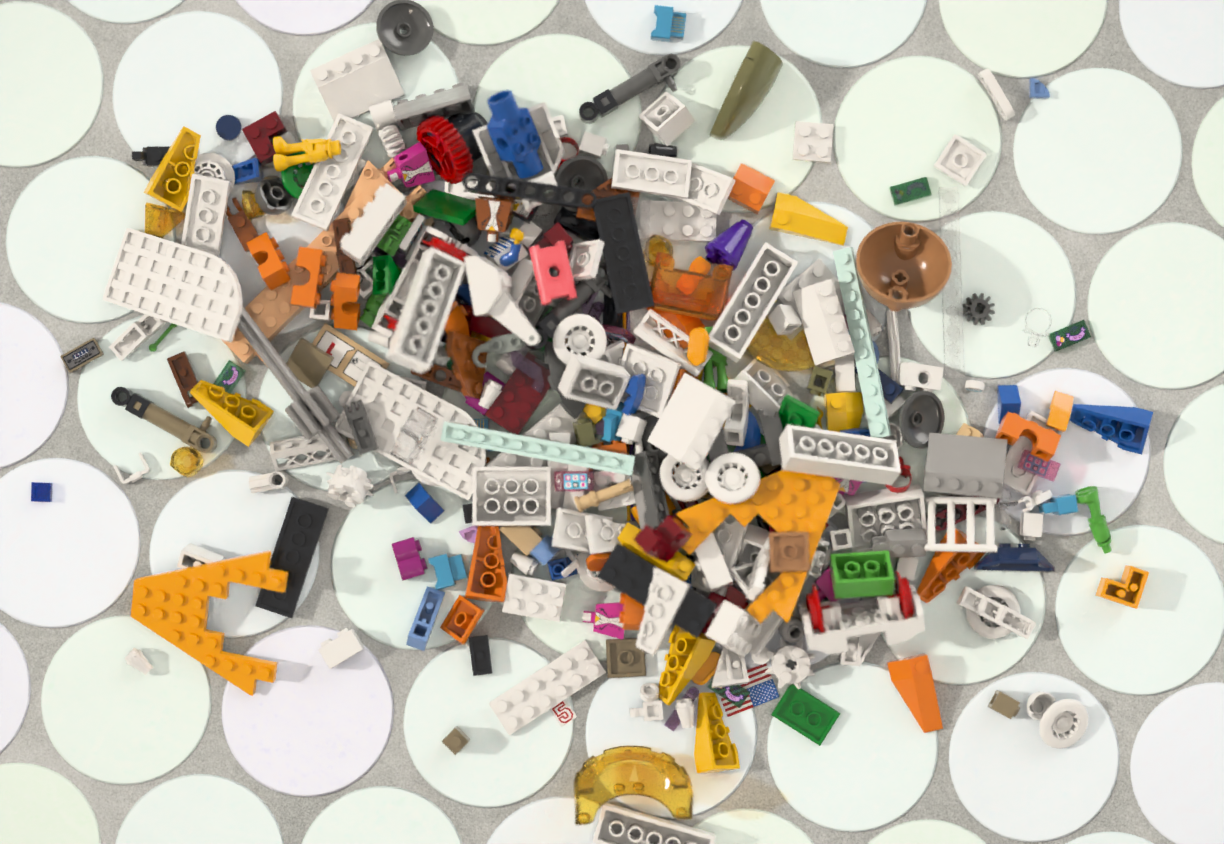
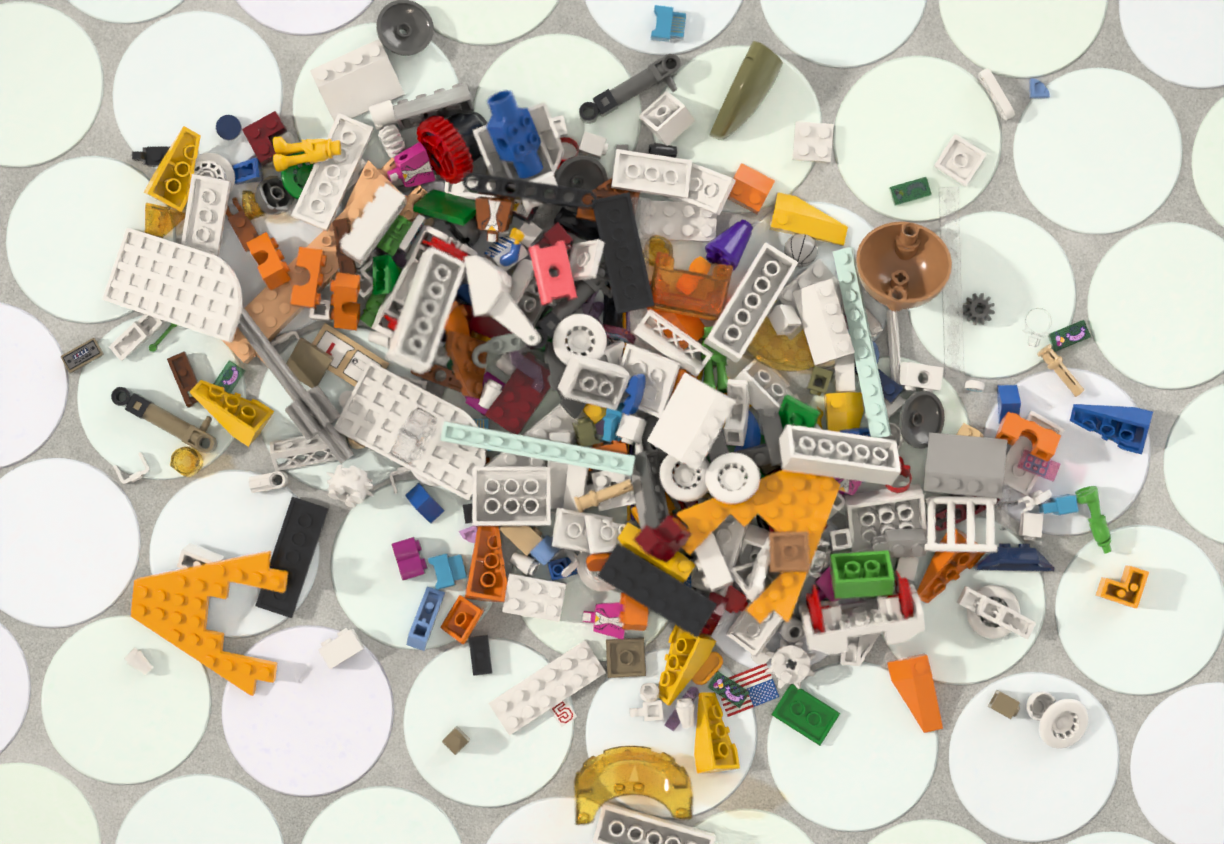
clear blue tile [31,482,53,502] -> none
dark grey hinge [343,399,379,455] -> none
tile [554,471,594,491] -> none
white wing [636,567,690,655] -> none
light orange tile [687,327,709,366] -> none
white brick [706,601,762,658] -> none
white wing [711,647,749,688] -> none
light orange slope [1046,391,1073,432] -> none
none -> white piece [271,331,300,347]
none -> light grey piece [784,234,818,267]
none -> tan pin [1037,344,1085,397]

